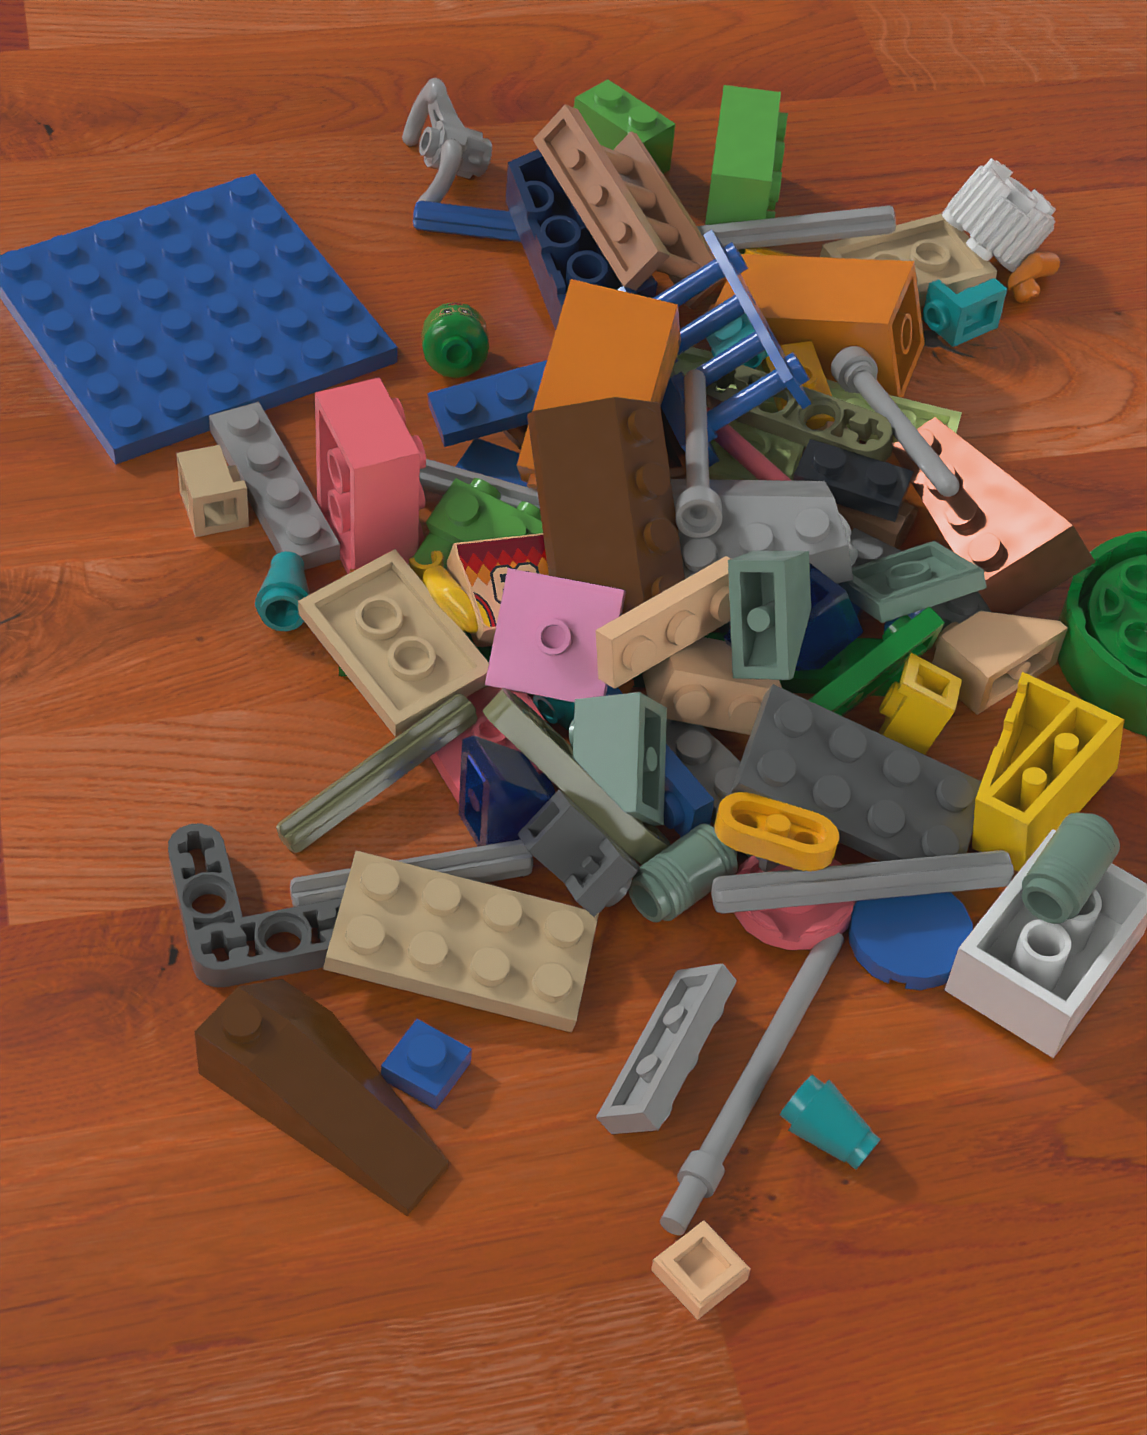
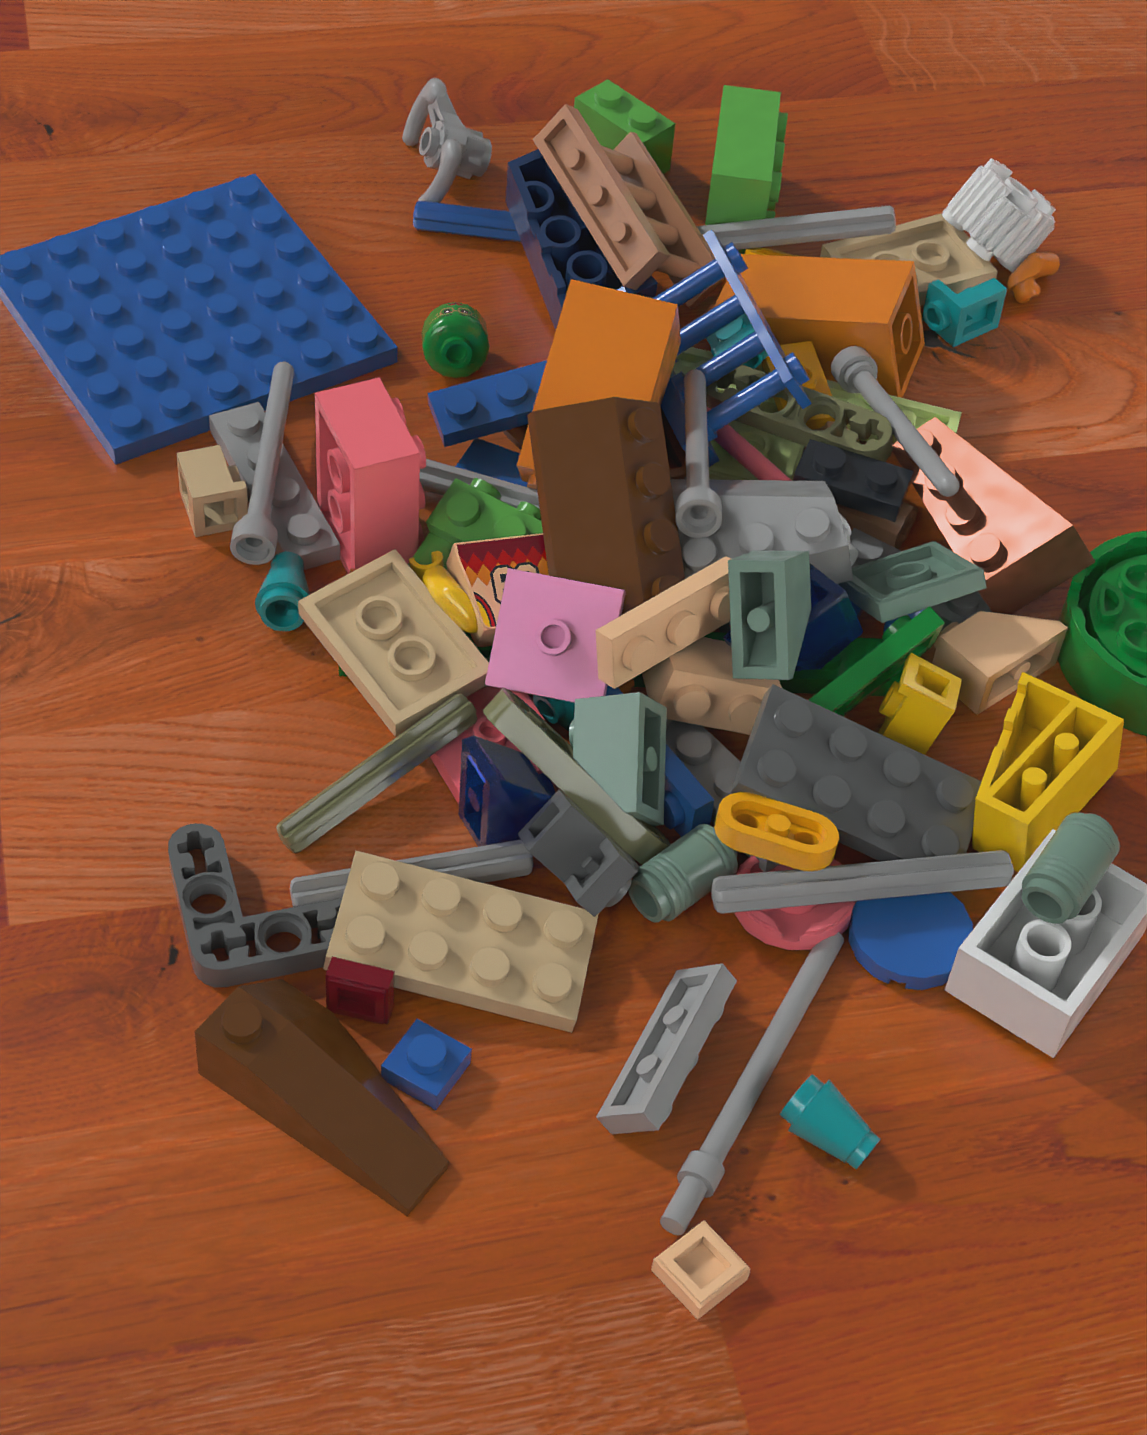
none -> light grey piece [230,362,294,565]
none -> dark red tile [325,956,395,1025]

